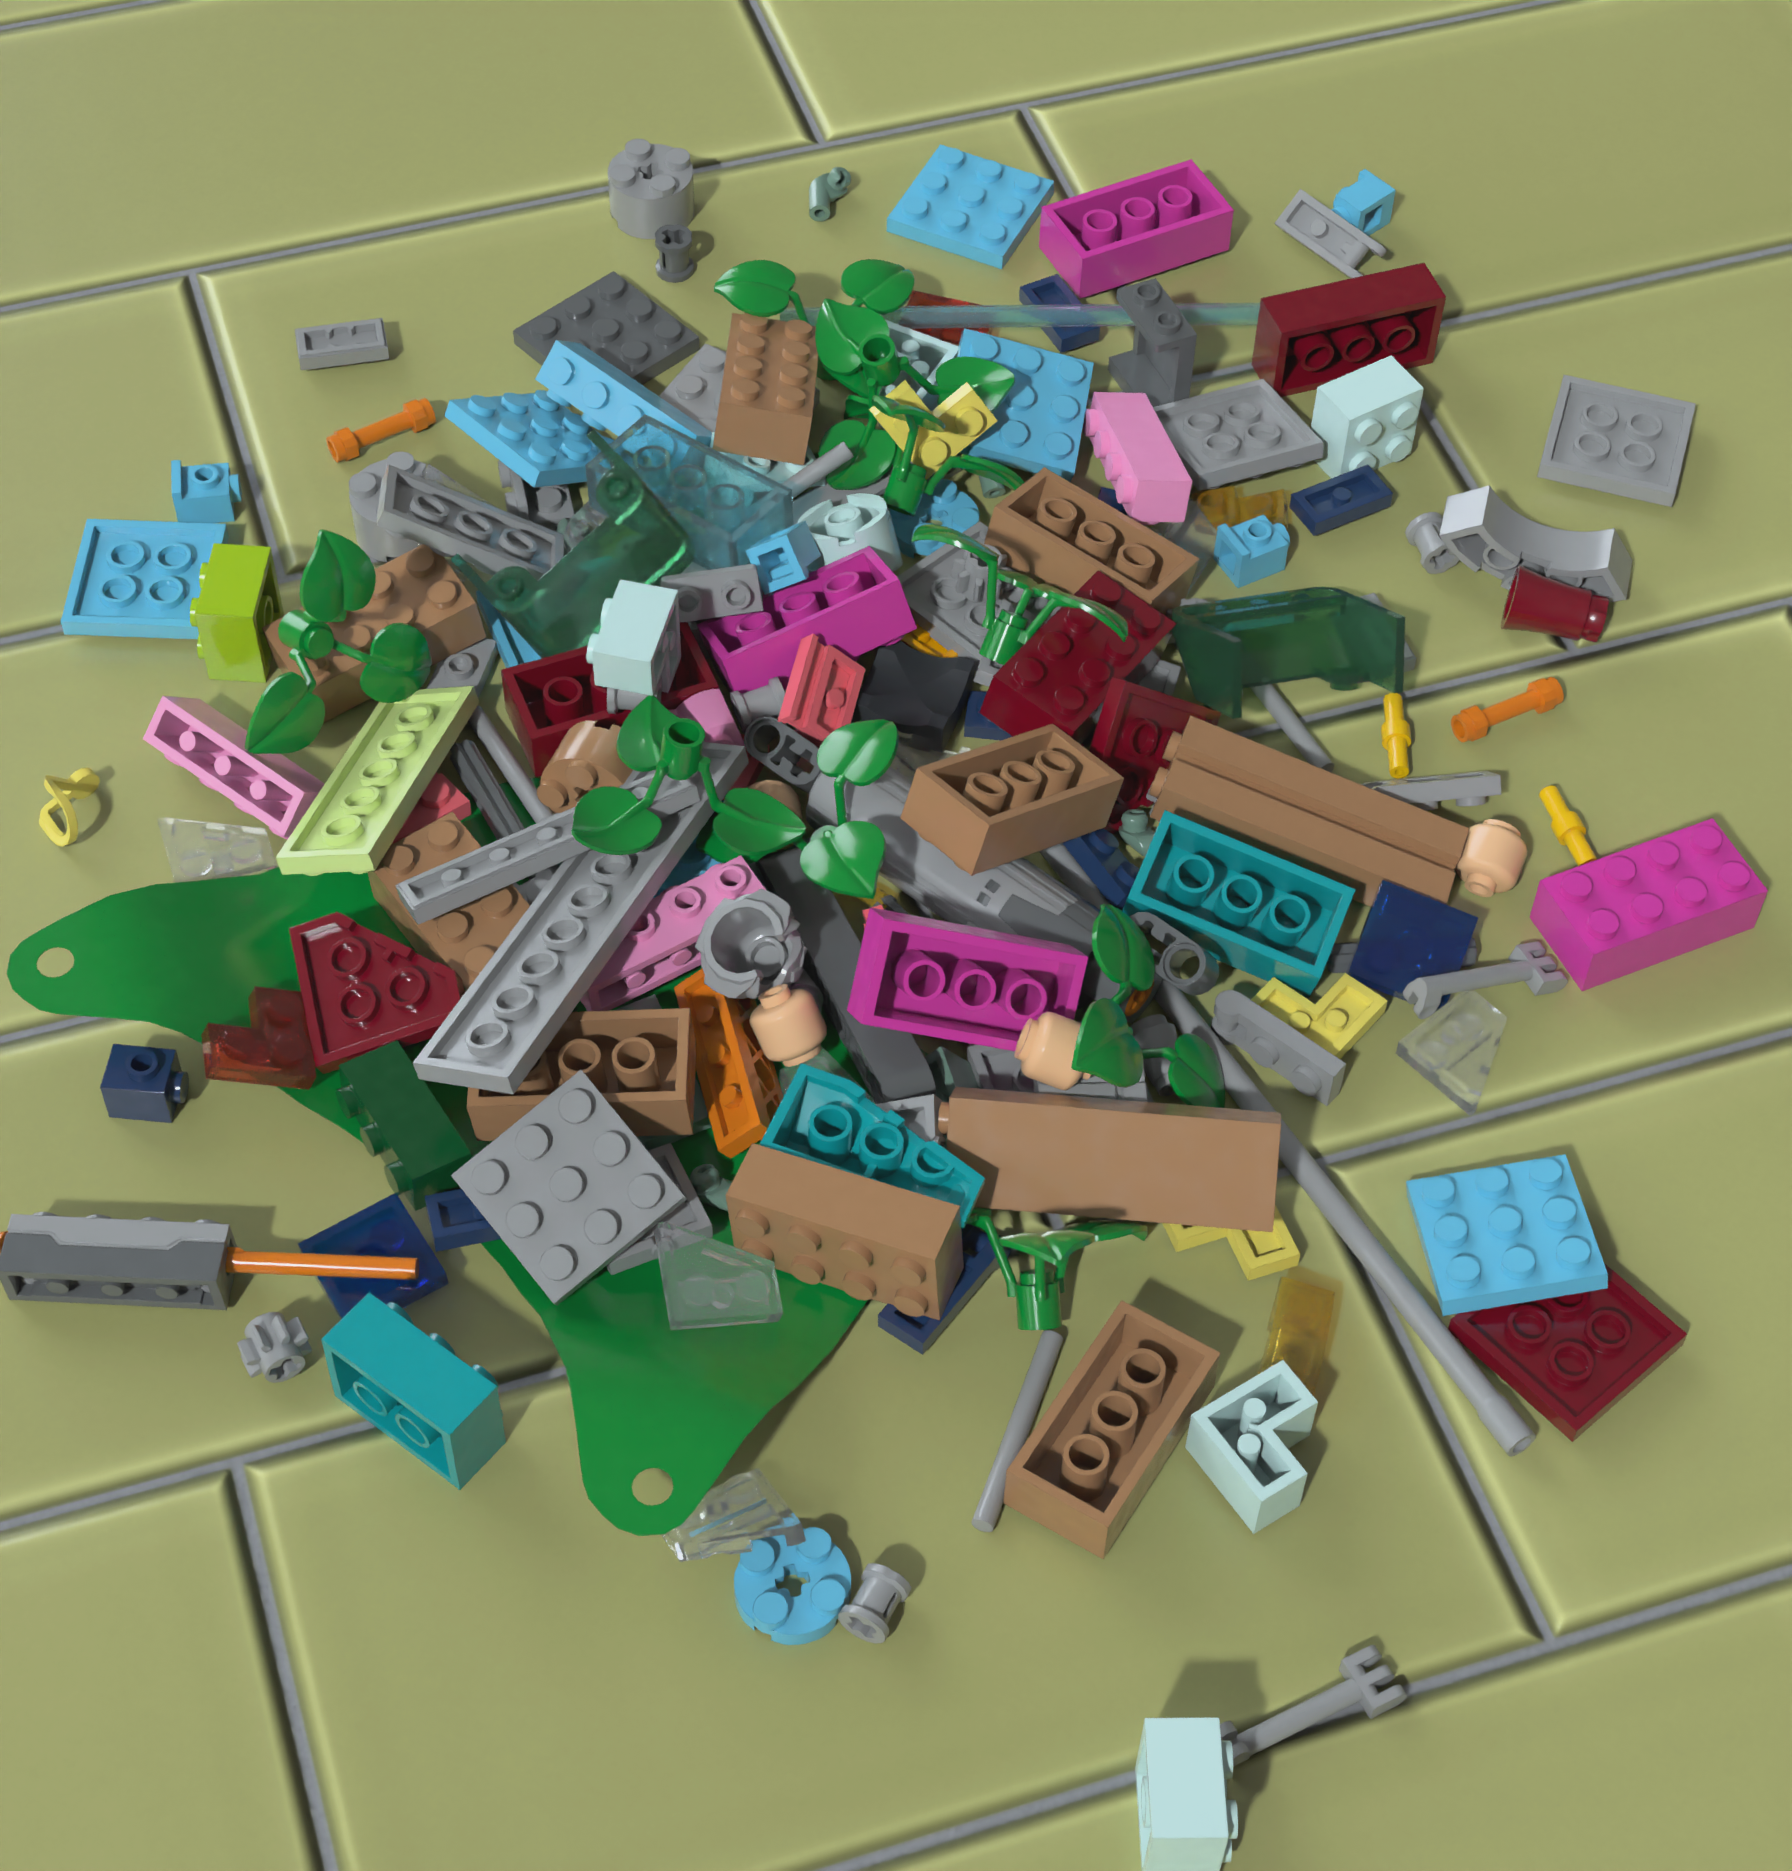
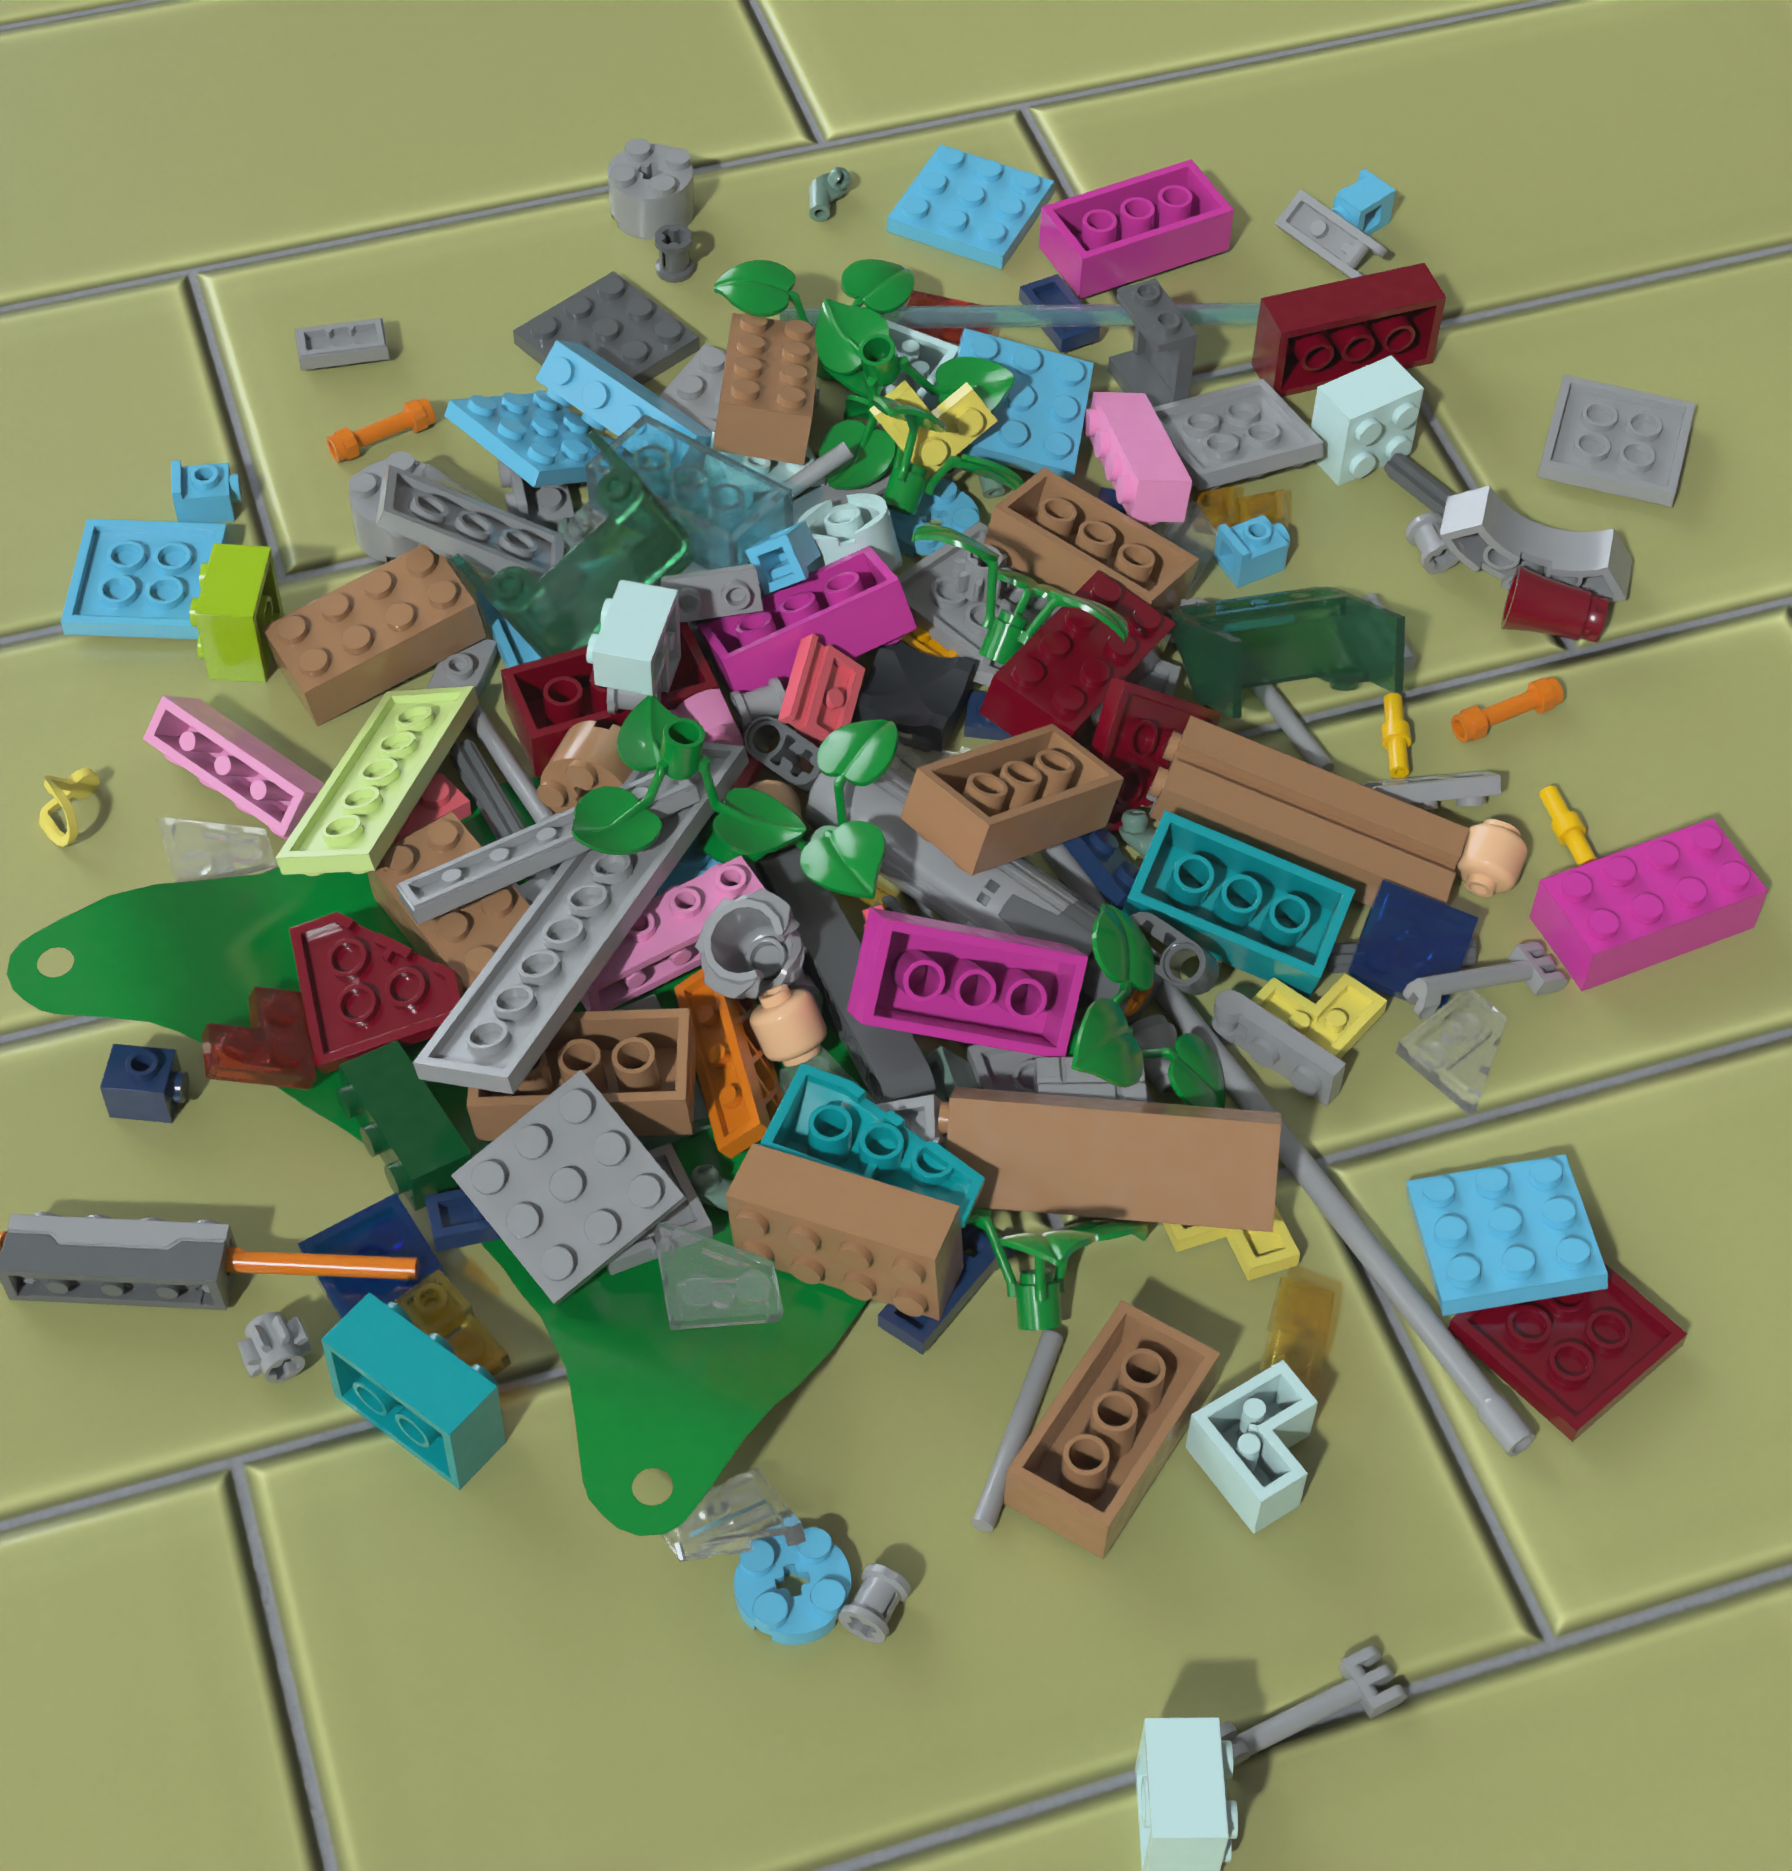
green plant [245,529,432,754] -> none
light nougat head [1014,1012,1092,1090] -> none
dark blue plate [1289,465,1393,536] -> none
none -> clear yellow slope [394,1269,511,1377]
none -> dark grey axle [1384,453,1454,516]

